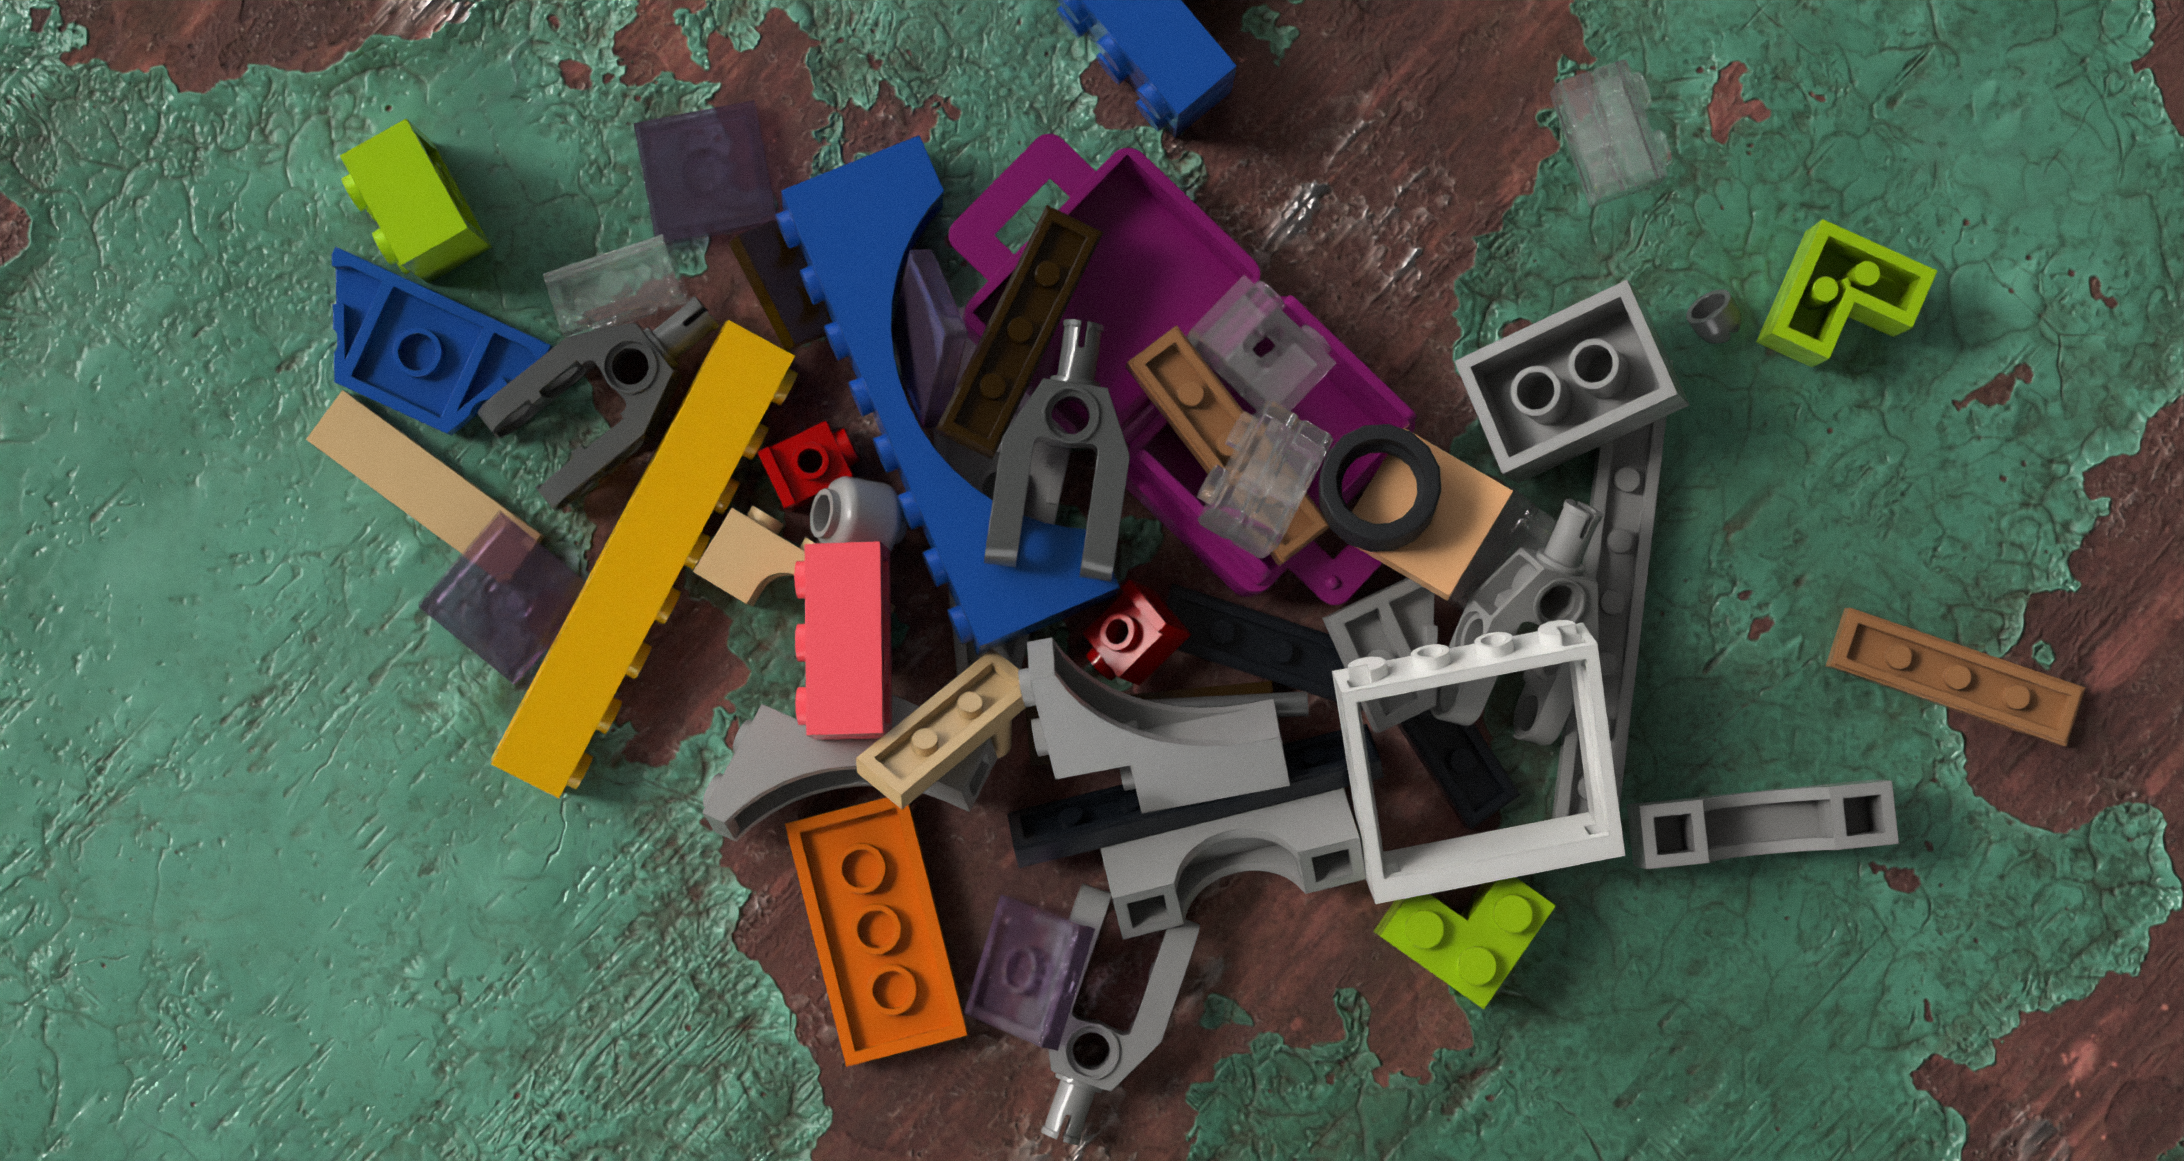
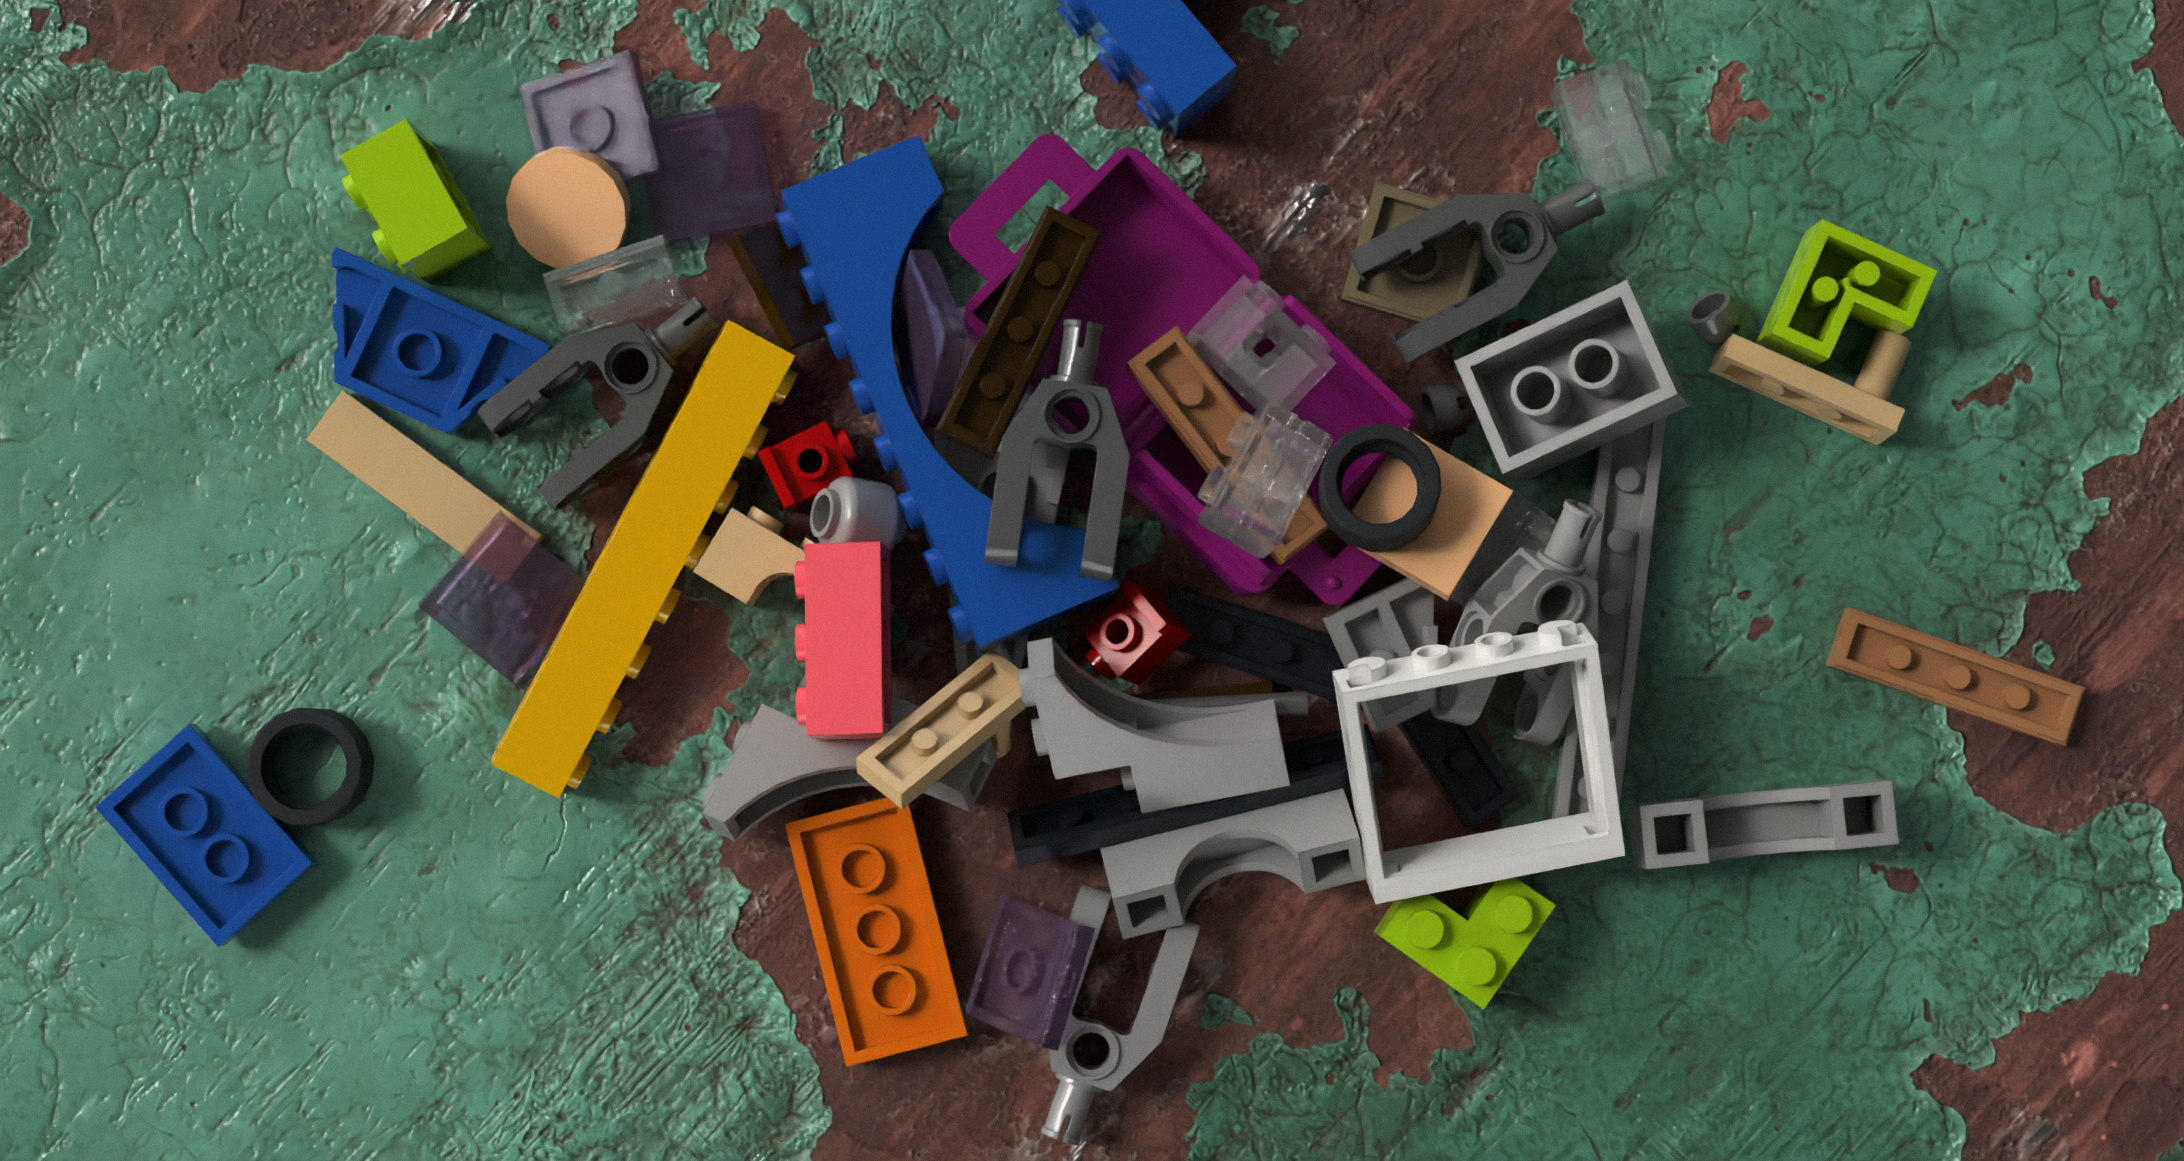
none -> blue plate [95,724,318,947]
none -> black tyre [246,708,374,826]
none -> light nougat tile [506,147,631,270]
none -> clear purple tile [519,49,667,184]
none -> dark tan tile [1340,181,1483,324]
none -> dark grey piece [1348,178,1605,364]
none -> dark grey hinge [1419,383,1469,435]
none -> tan piece [1708,330,1911,446]

